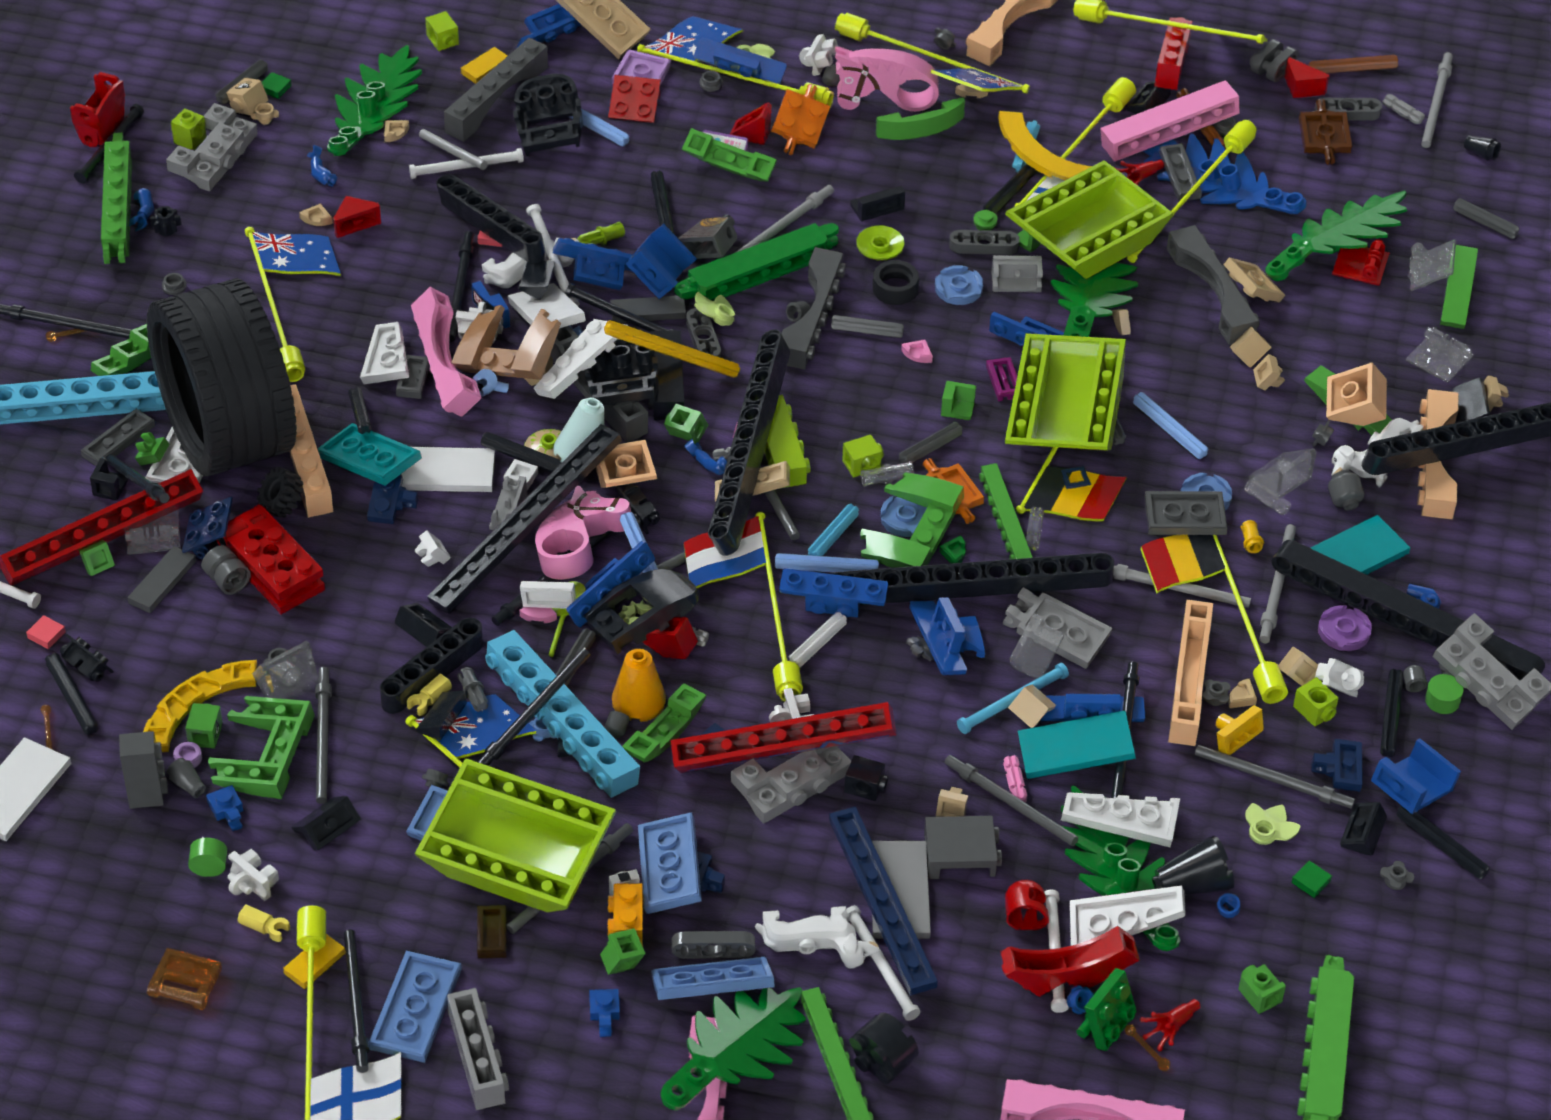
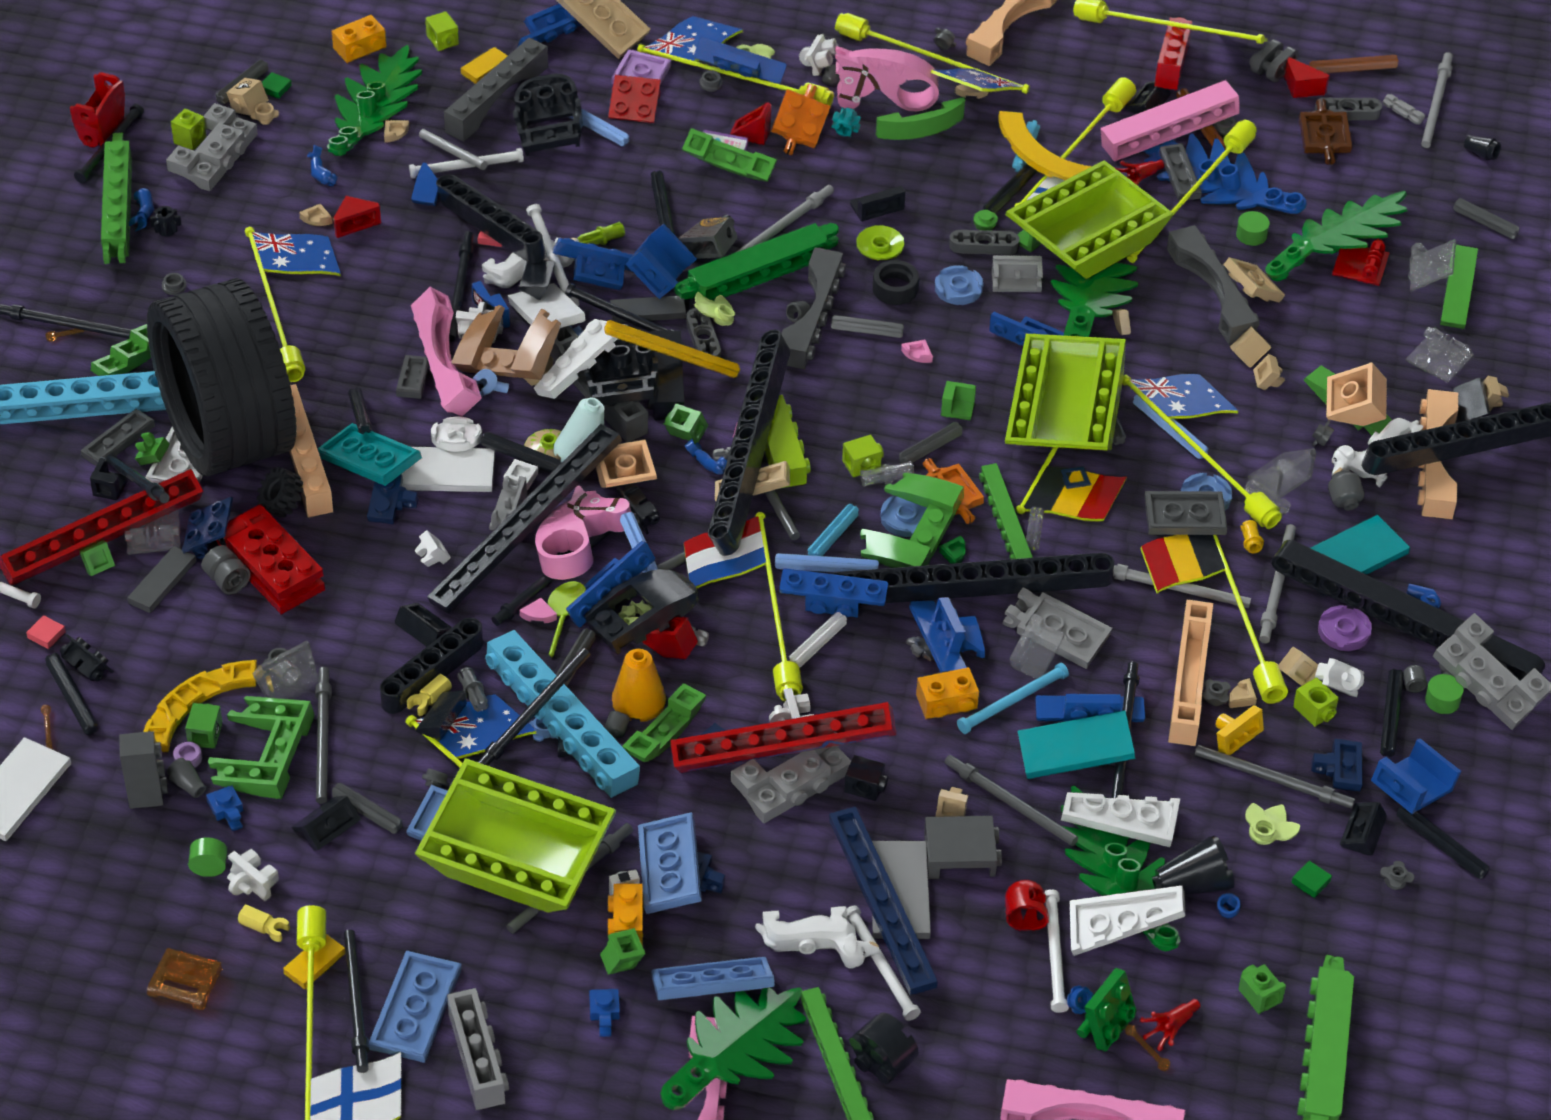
white wing [360,322,409,384] -> none
dark brown tile [477,905,506,959] -> none
white tile [520,581,576,608] -> none
dark grey beam [672,931,755,958] -> none
magenta tile [986,357,1017,401] -> none
red arch [1001,926,1140,997] -> none
bright pink axle [1003,755,1027,803] -> none
tan panel [1008,684,1056,728] -> none
none -> light orange brick [331,15,387,63]
none -> dark grey axle [332,783,403,834]
none -> blue slope [411,162,439,207]
none -> white tile [431,417,482,452]
none -> teal gear [831,107,861,137]
none -> light orange brick [916,667,979,719]
none -> flag [1123,374,1282,529]
none -> bright green piece [1236,211,1270,246]

